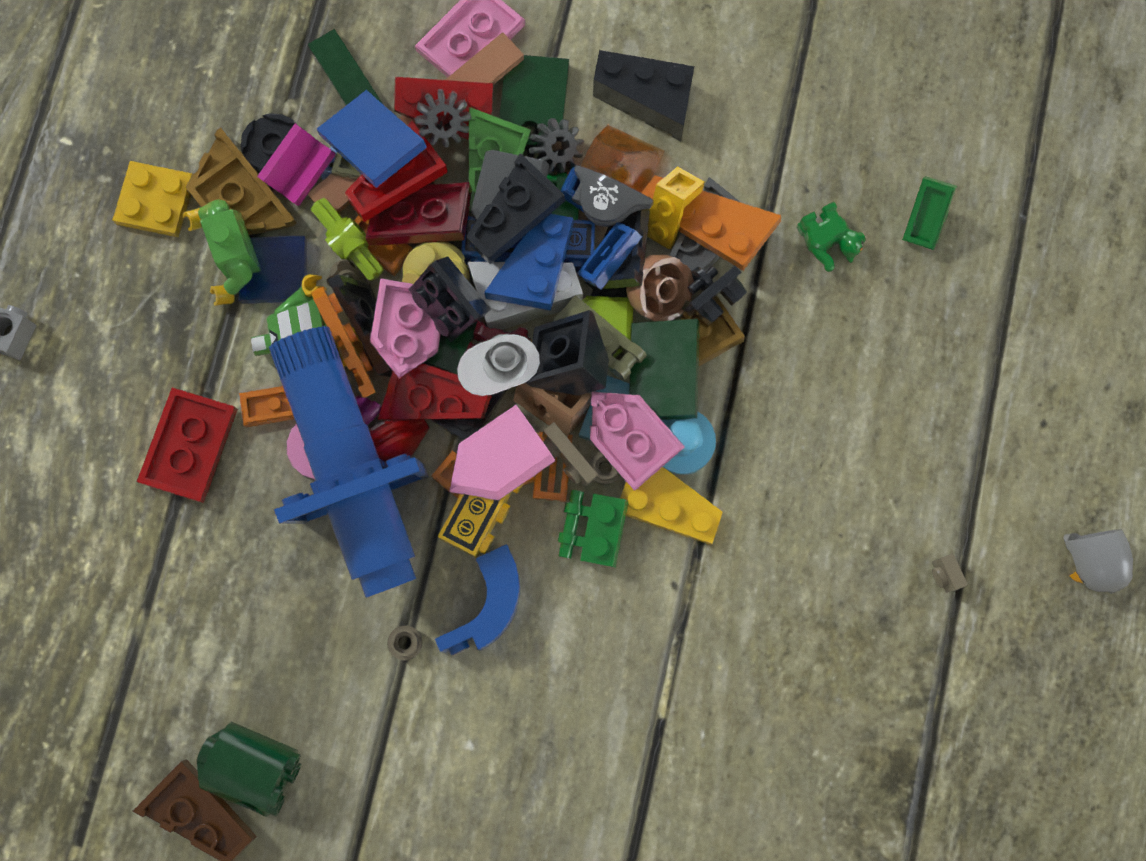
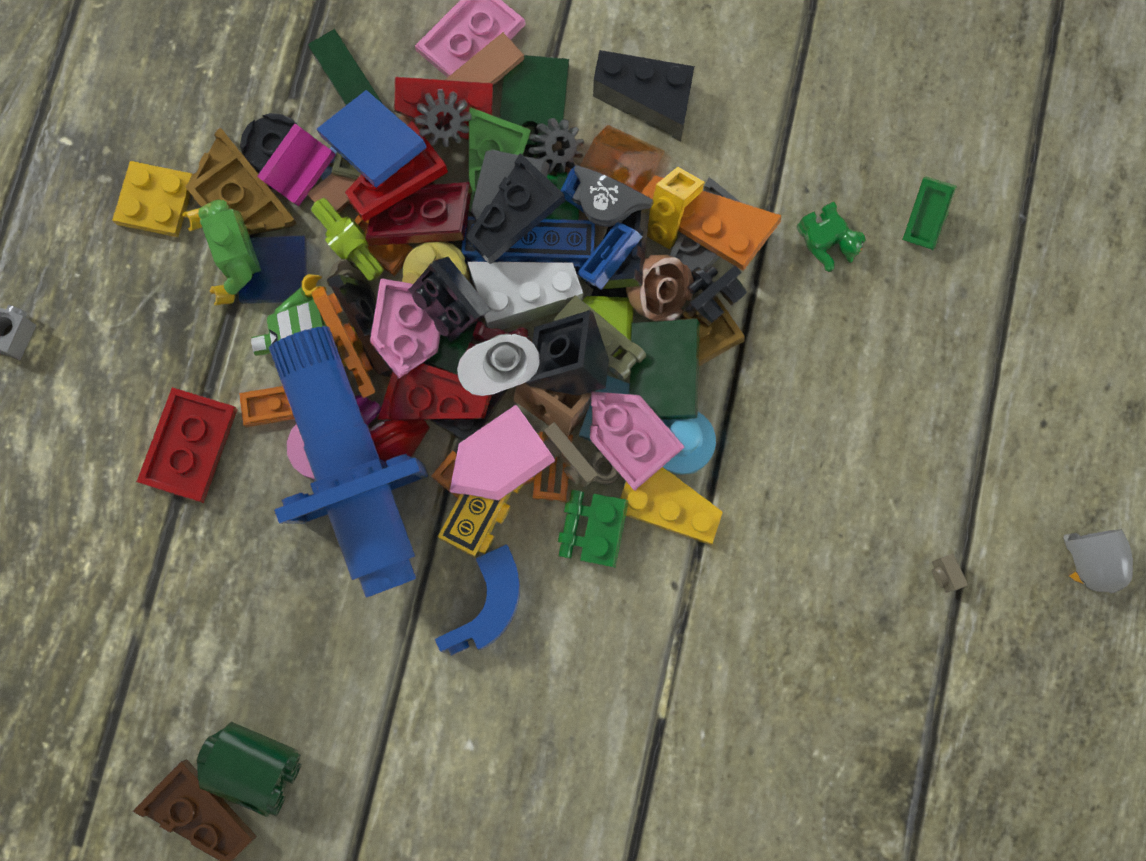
dark tan plate [387,625,422,660] -> none
blue wing [484,214,574,311] -> none

